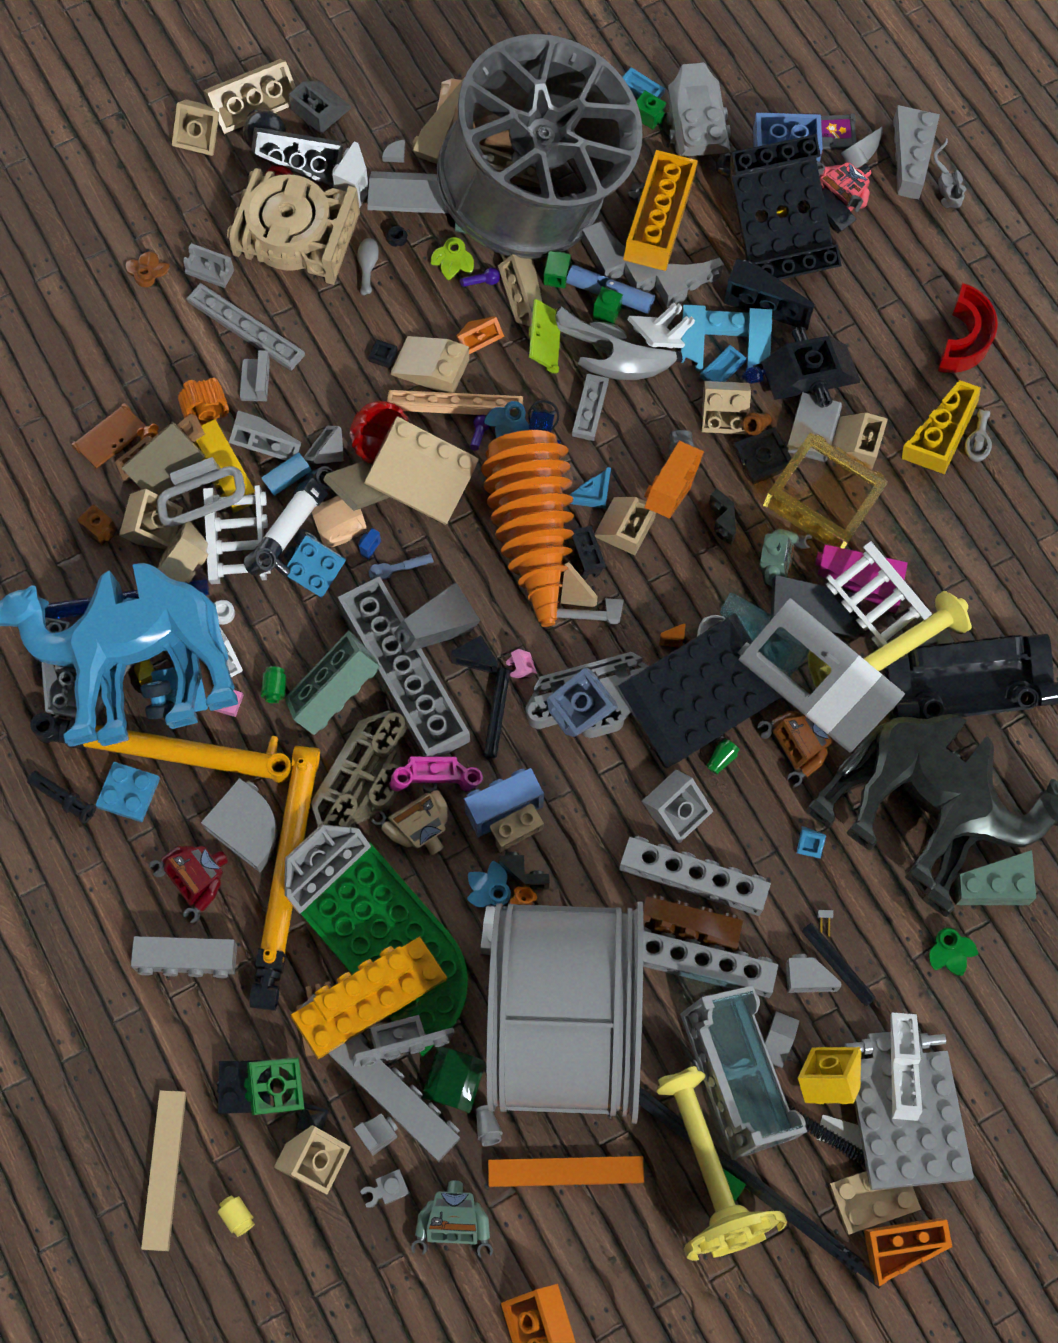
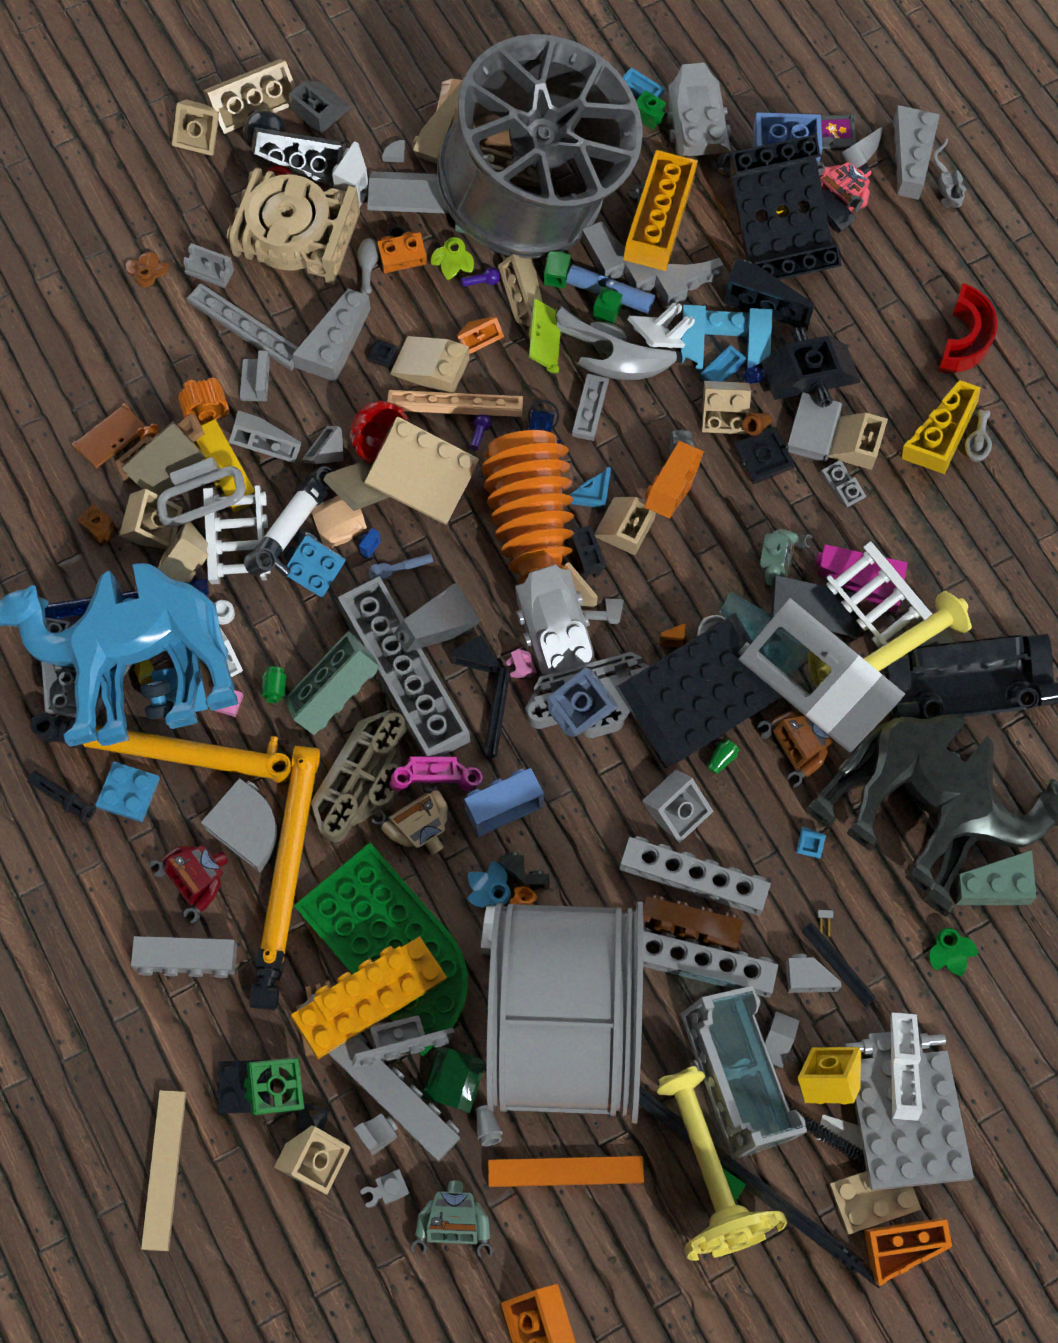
light yellow brick [218,1195,255,1237] -> none
dark azure tile [261,452,312,496] -> none
light grey wedge [285,825,371,913] -> none
dark azure plate [484,401,529,438] -> none
tan bracket [490,804,544,853] -> none
pearl dark grey slope [709,489,736,545] -> none
clear yellow windscreen [763,433,888,549] -> none
none -> light grey wedge [292,289,371,382]
none -> orange brick [377,231,427,274]
none -> light grey slope [515,564,595,674]
none -> light grey slope [820,460,866,508]

